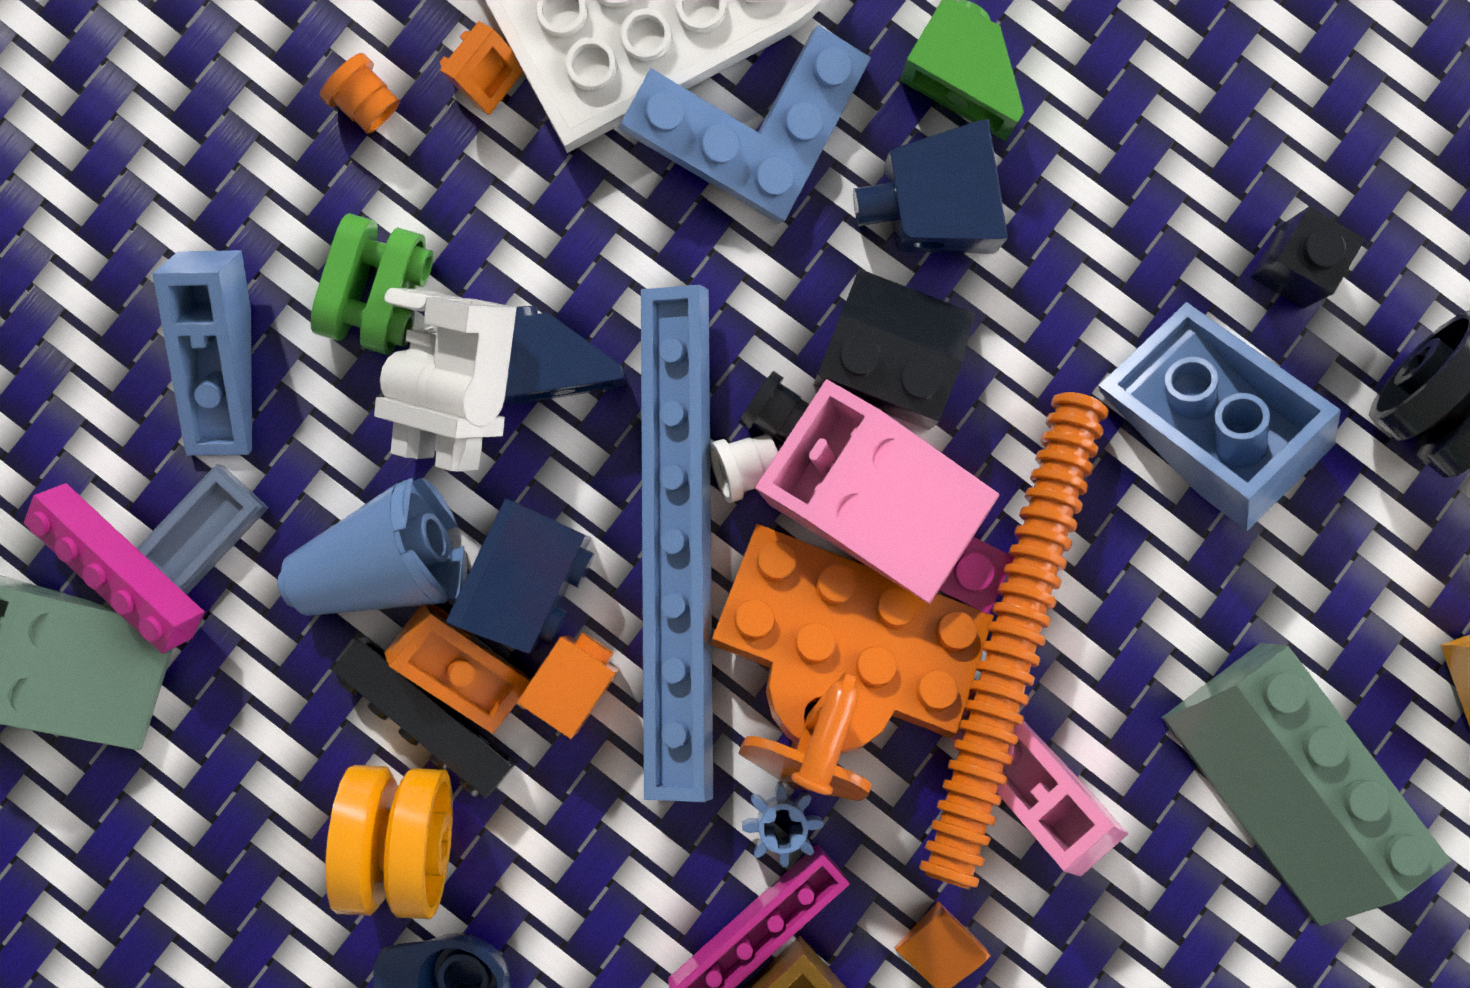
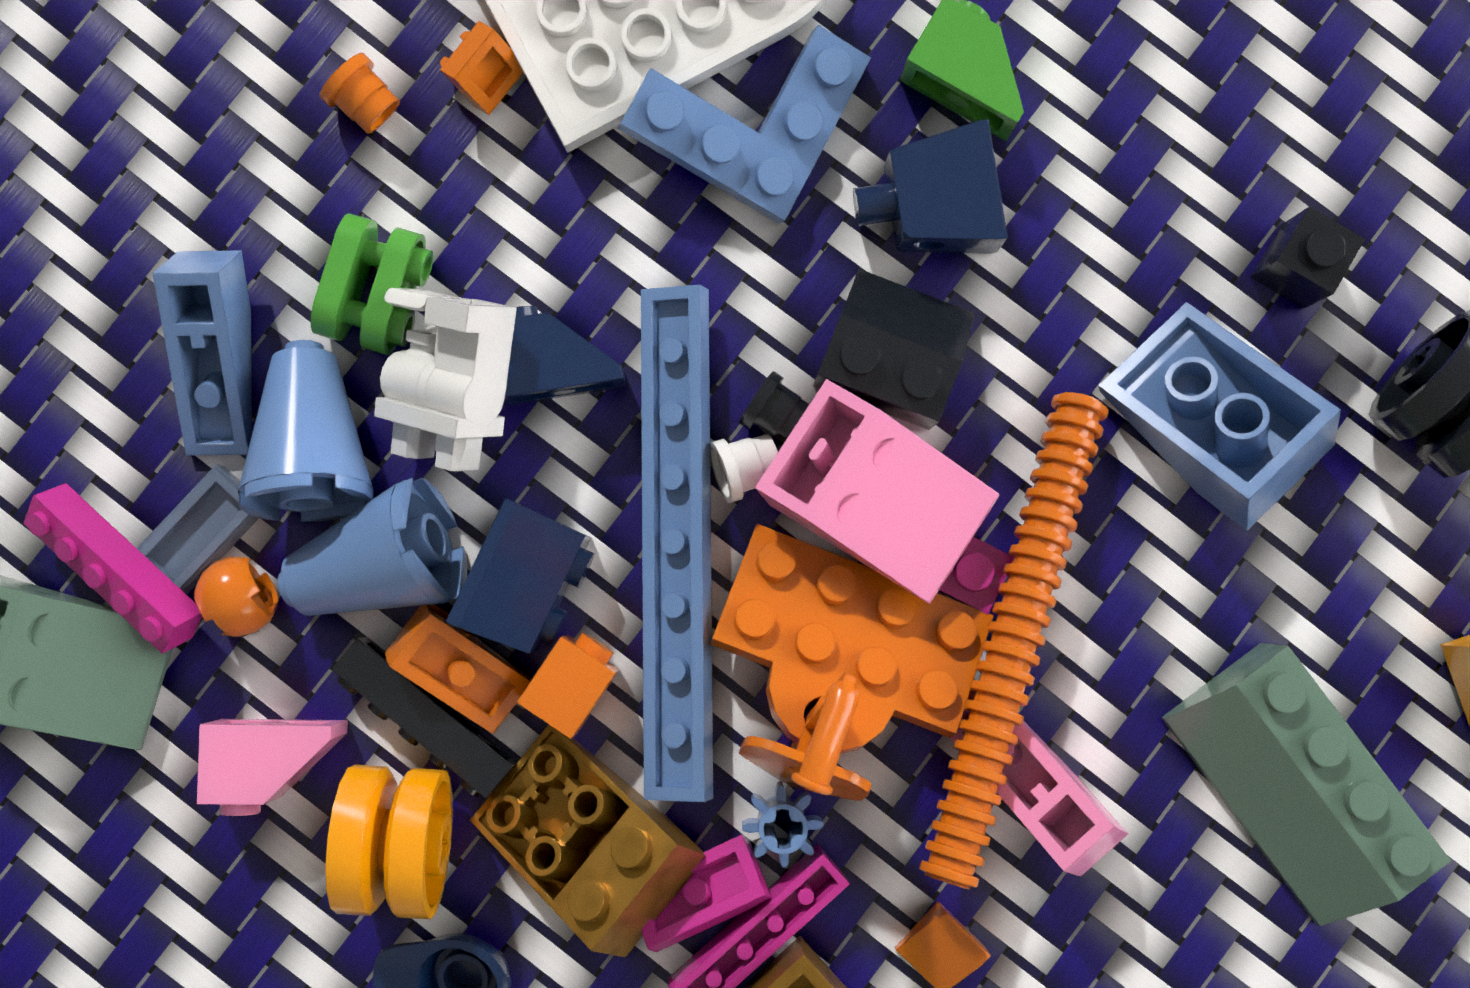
none -> orange piece [194,557,279,637]
none -> bright pink slope [197,719,348,816]
none -> medium blue cone [238,340,373,522]
none -> pearl gold slope [470,725,706,957]
none -> dark pink plate [641,834,771,952]

